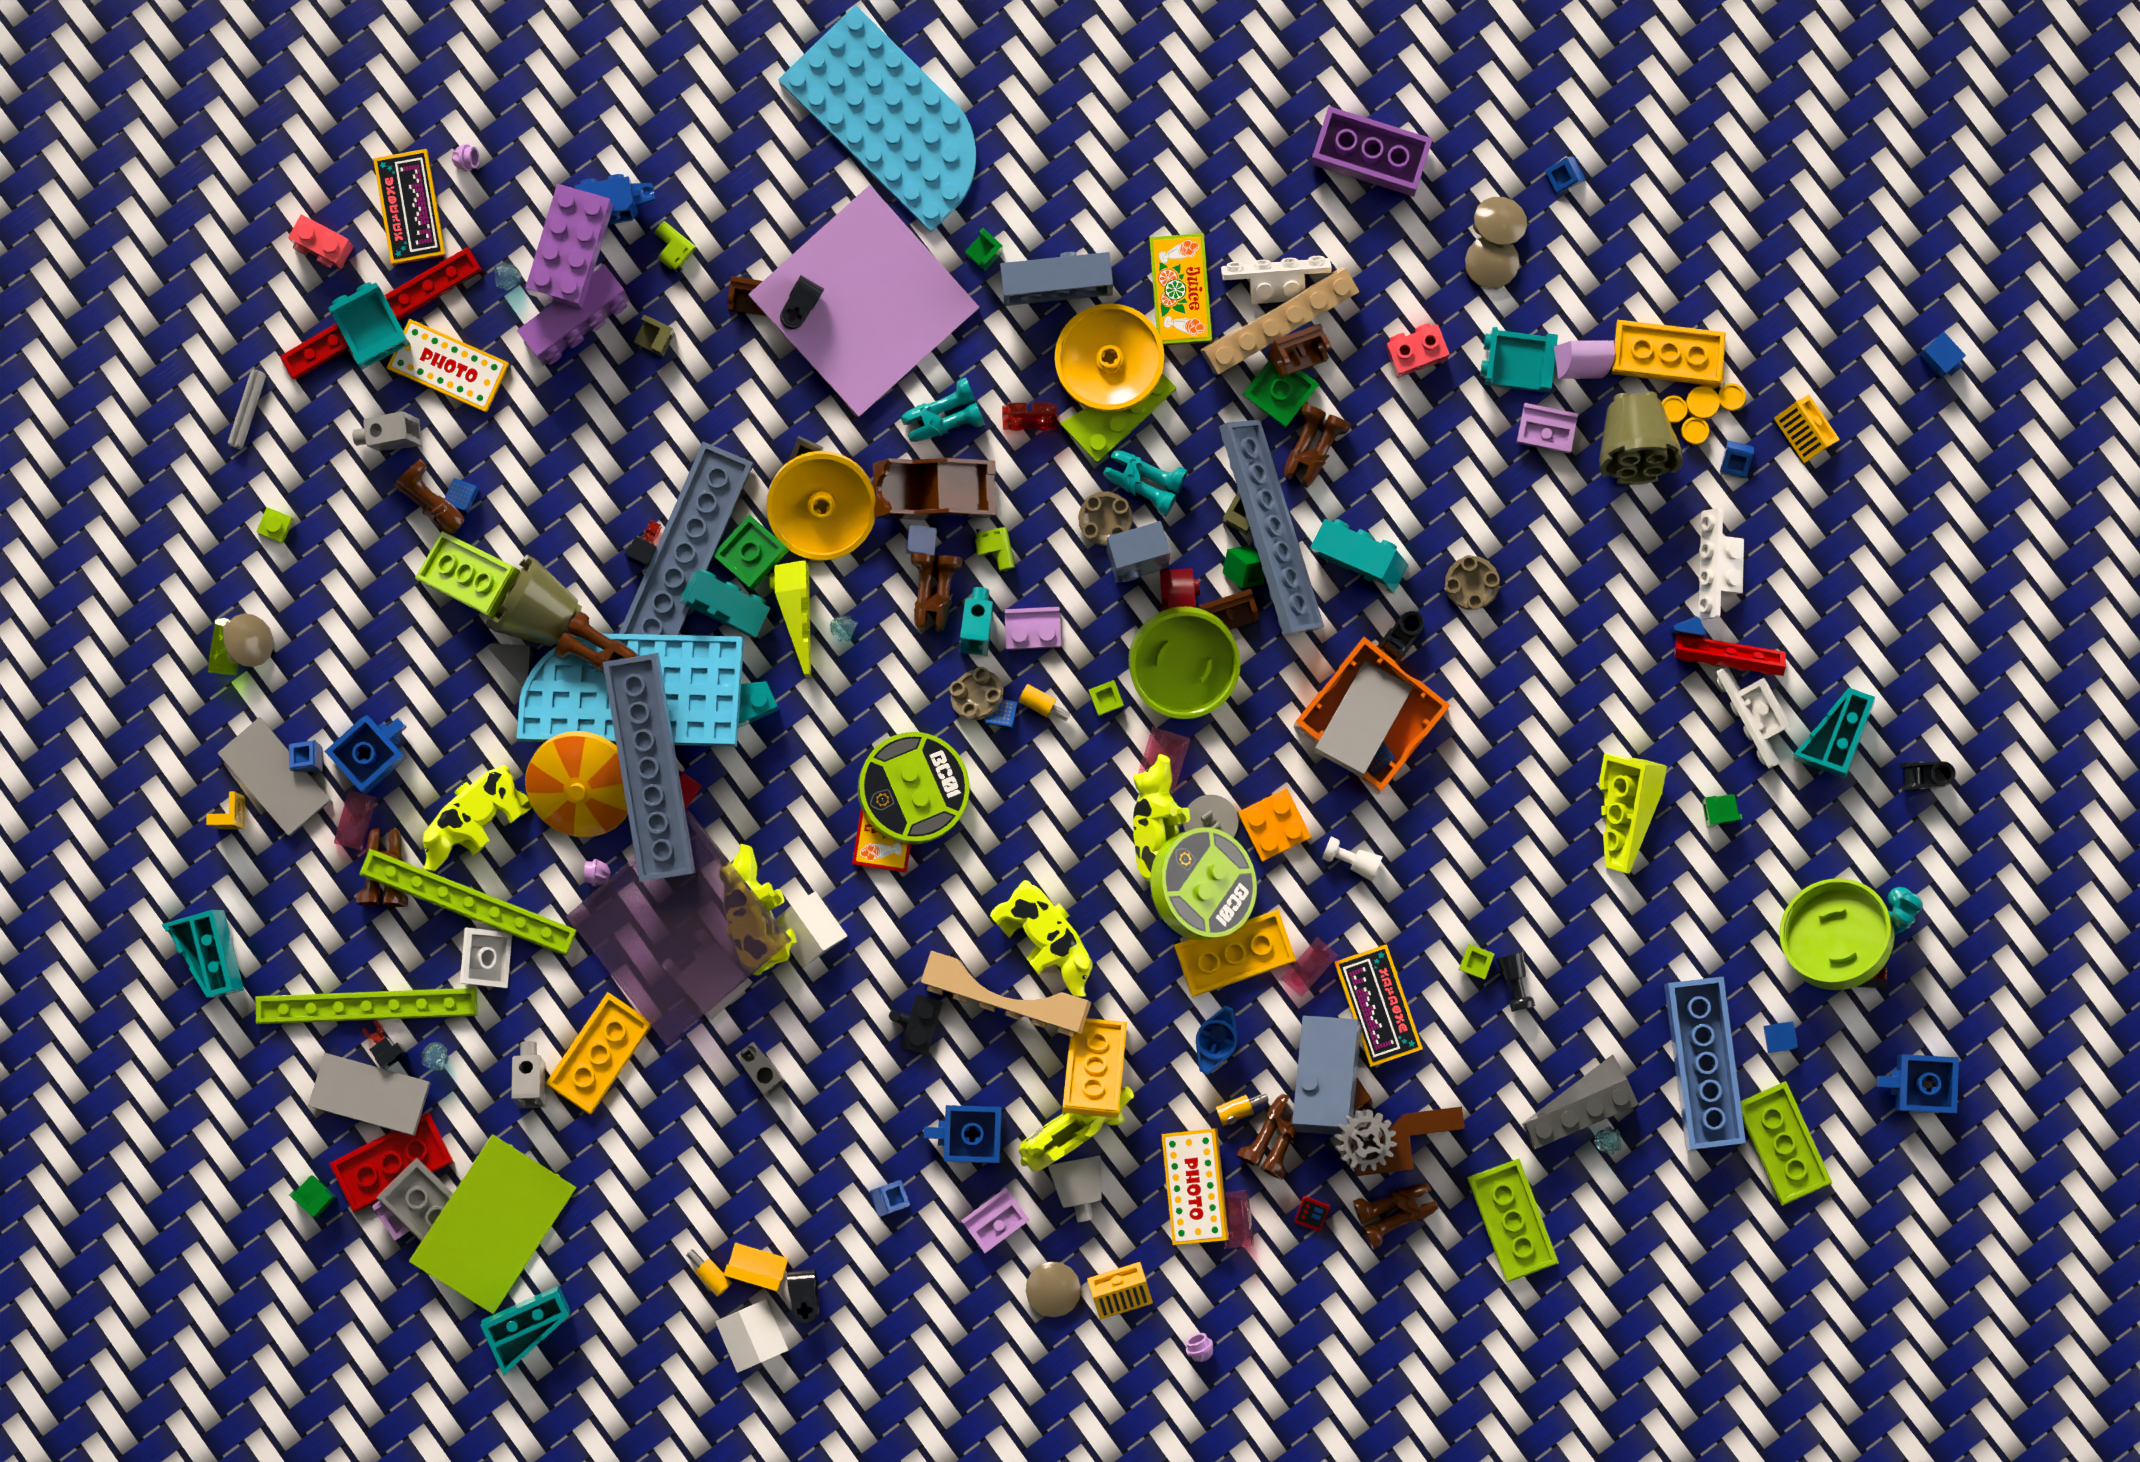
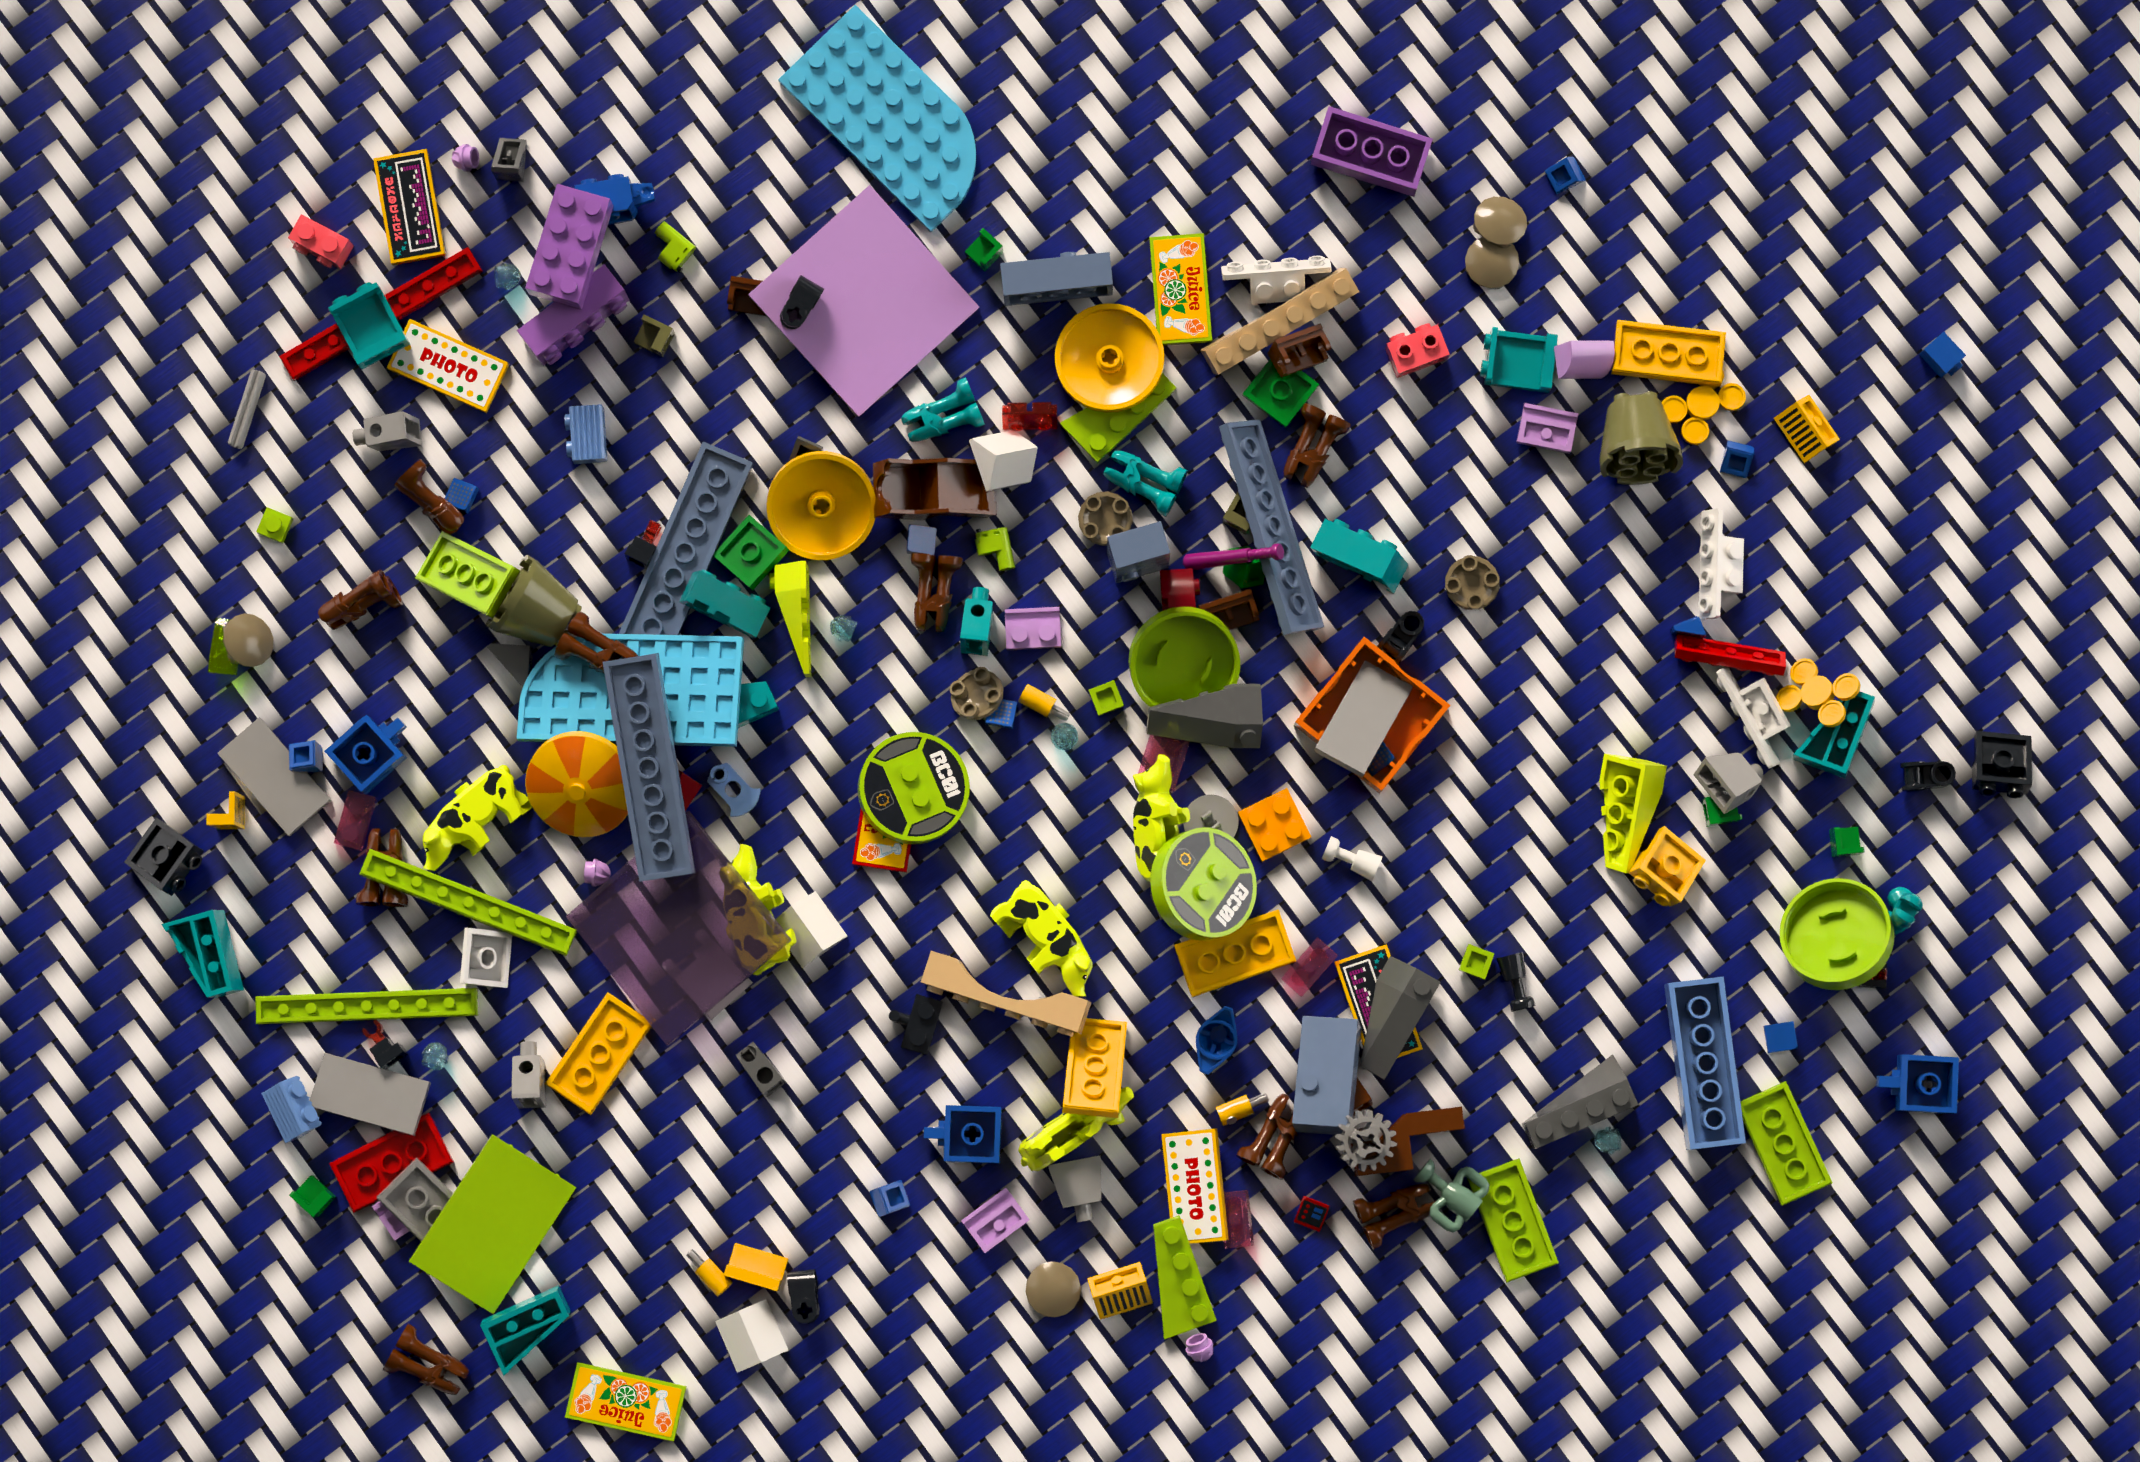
none -> black plate [124,817,204,896]
none -> medium blue brick [261,1076,322,1143]
none -> reddish brown piece [318,569,403,630]
none -> reddish brown piece [383,1323,469,1395]
none -> dark grey slope [491,138,527,182]
none -> medium blue brick [565,404,607,464]
none -> tile [565,1362,687,1442]
none -> light blue piece [707,763,761,817]
none -> white slope [969,430,1038,492]
none -> clear light blue plate [1051,723,1078,750]
none -> dark grey wedge [1146,684,1263,748]
none -> lime wing [1153,1215,1217,1340]
none -> magenta piece [1183,543,1284,570]
none -> dark grey wedge [1360,956,1440,1080]
none -> sand green piece [1413,1159,1490,1233]
none -> yellow plate [1629,826,1706,907]
none -> light grey torso [1693,753,1763,814]
none -> yellow piece [1776,659,1861,727]
none -> green panel [1829,827,1864,857]
none -> black plate [1972,731,2032,798]

